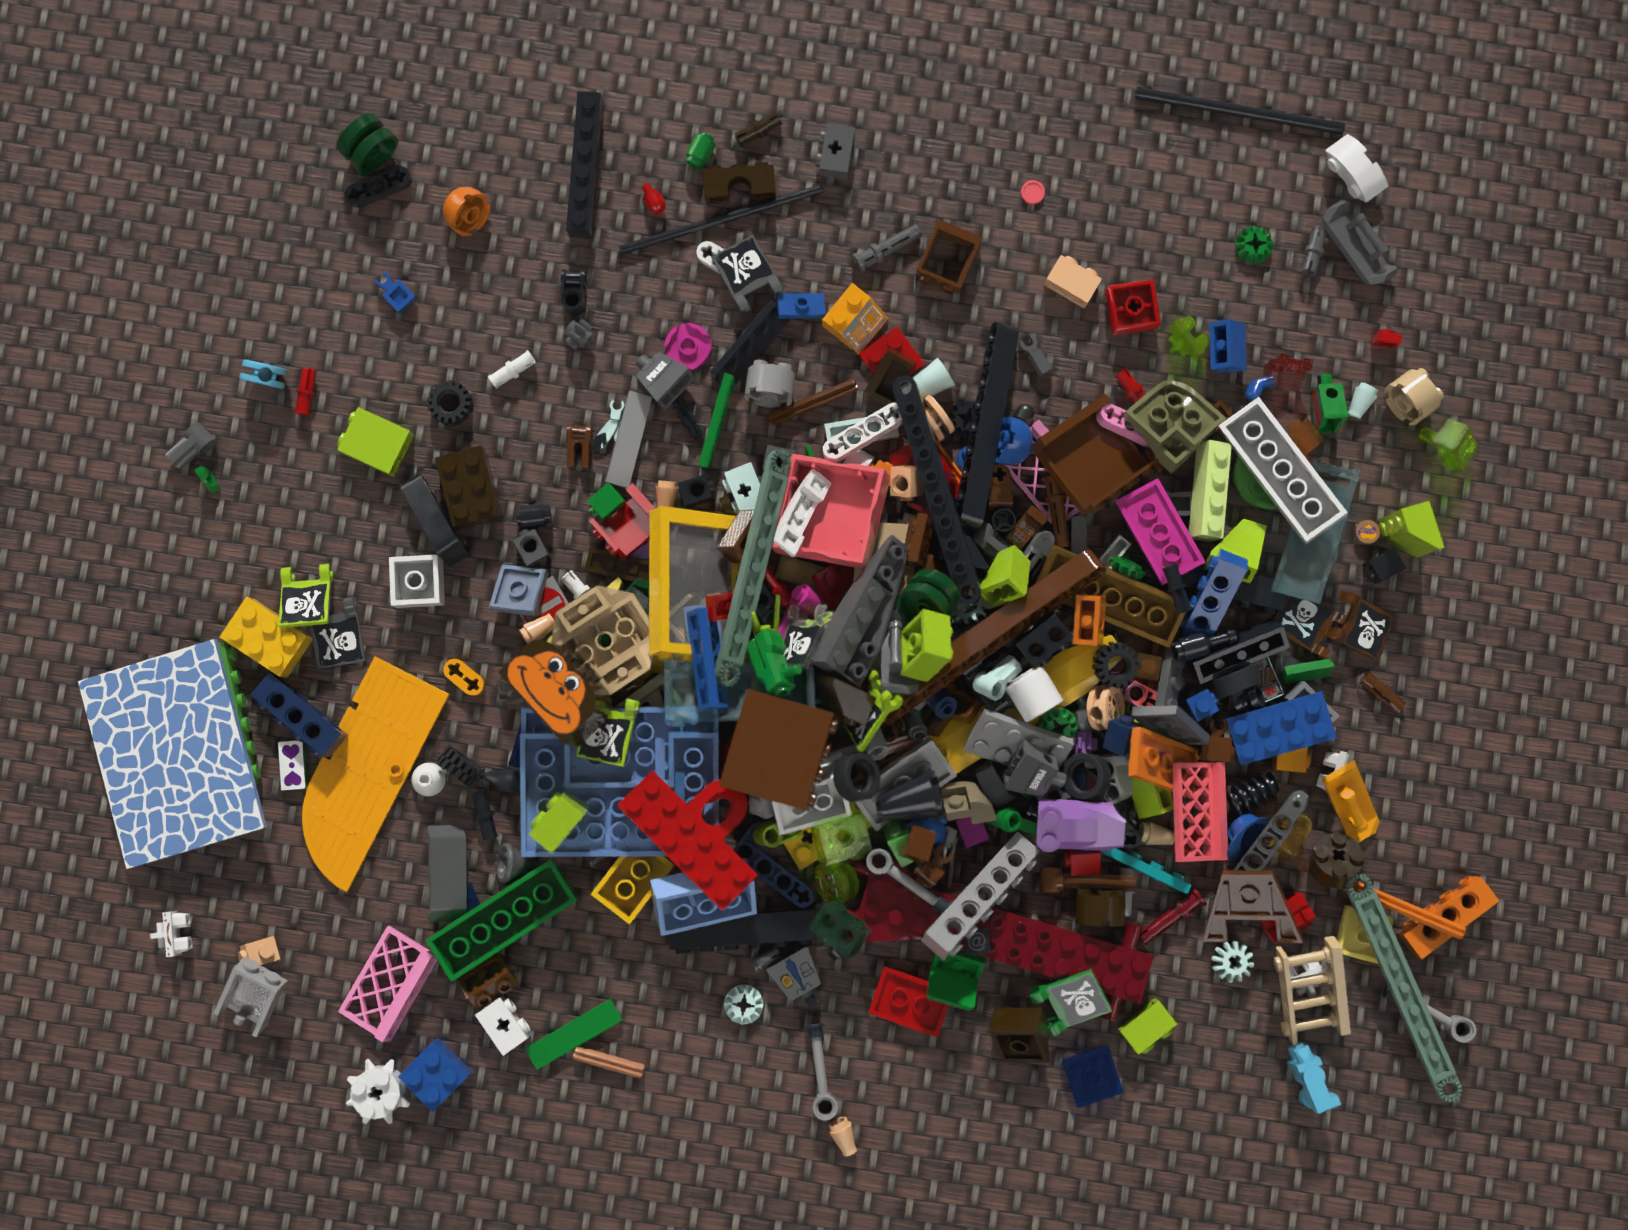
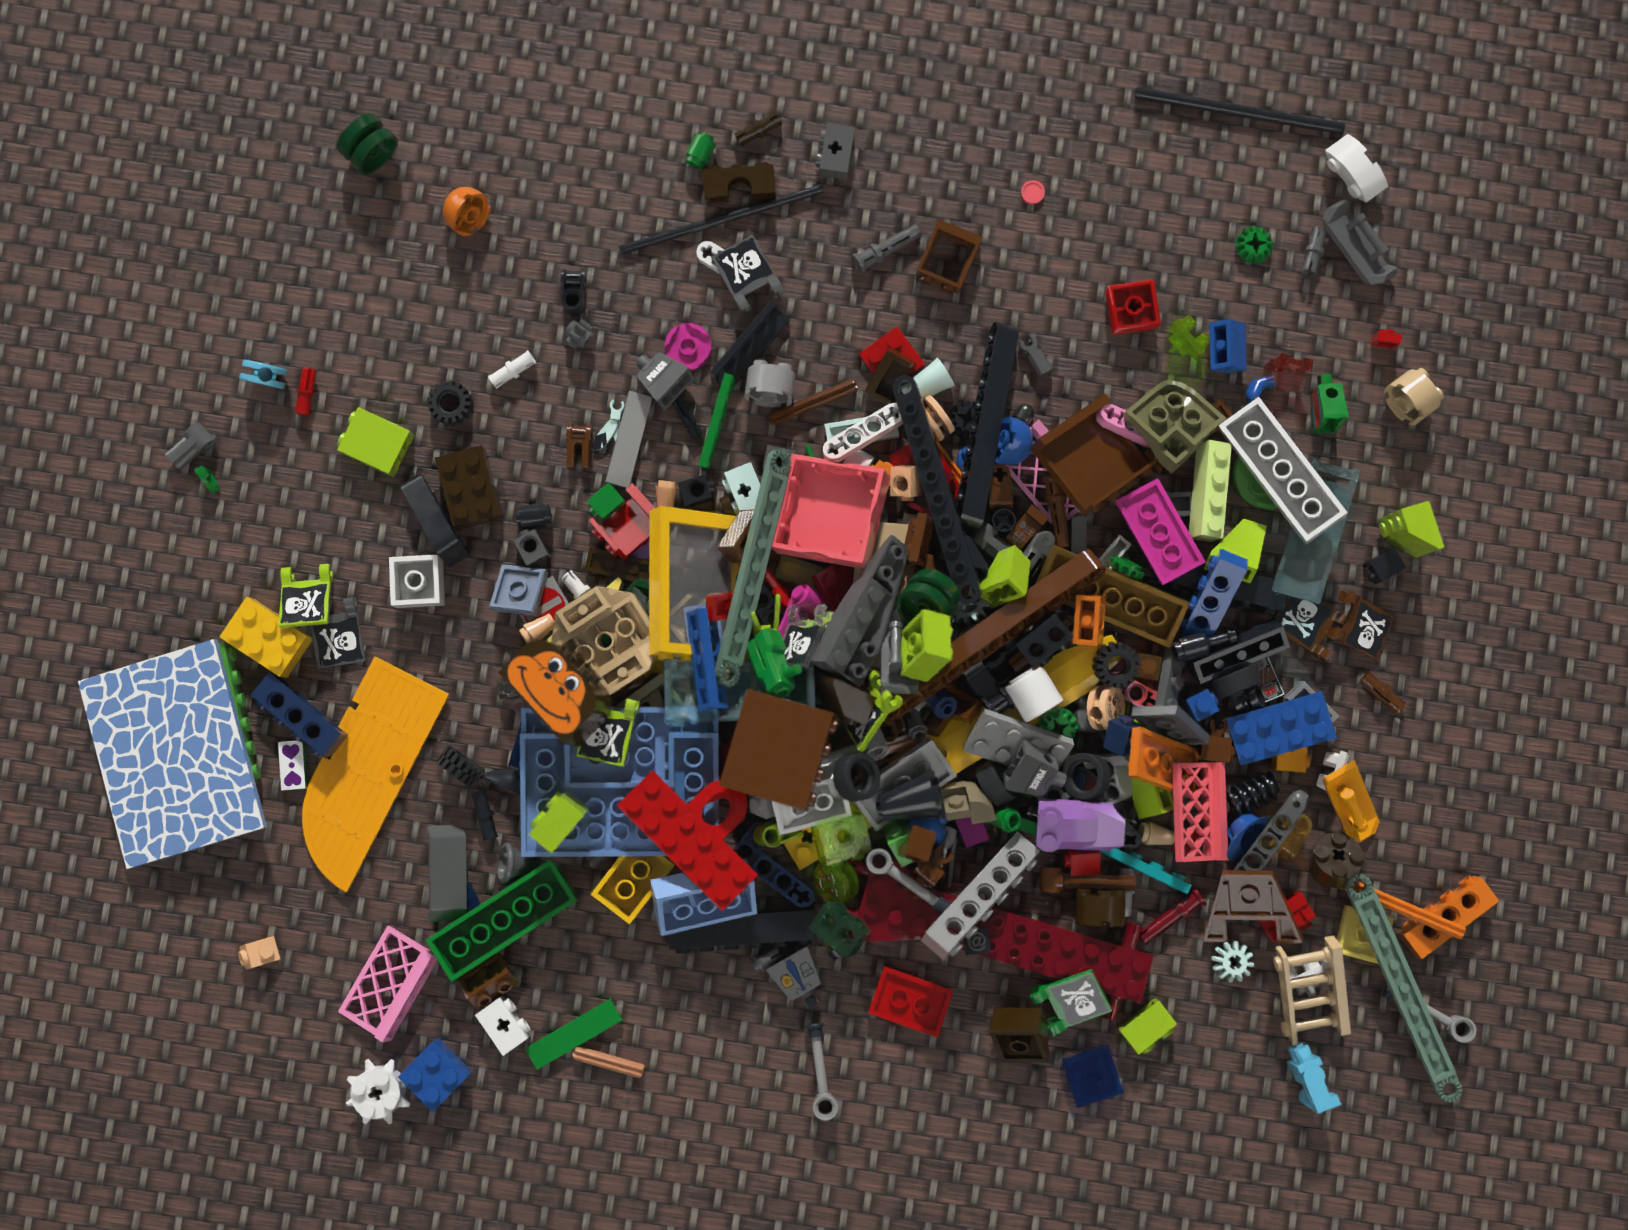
white hips [150,910,193,957] -> none
light grey window [213,957,288,1037] -> none
black beam [345,166,412,208] -> none
blue plate [375,271,417,314] -> none
white brick [411,763,446,796] -> none
light orange beam [443,659,486,696] -> none
black brick [566,91,604,239] -> none
red cylinder [641,183,666,215] -> none
light aqua gear [724,985,763,1025] -> none
white slope [774,468,832,557] -> none
blue plate [776,293,826,319] -> none
light orange slope [822,283,889,355] -> none
light nougat cone [828,1117,857,1157] -> none
green bracket [926,950,986,1011] -> none
light aqua piece [973,655,1022,700] -> none
light nougat brick [1044,255,1102,308] -> none
medium lavender gear [1071,731,1098,755] -> none
red pin [1114,367,1146,403] -> none
black axle [1162,564,1191,614] -> none
green tile [1281,659,1334,685] -> none
clear orange brick [1286,418,1325,455] -> none
light aqua cone [1348,382,1378,420] -> none
medium nougat tile [1354,520,1380,545] -> none
clear neon green brick [1419,418,1479,472] -> none

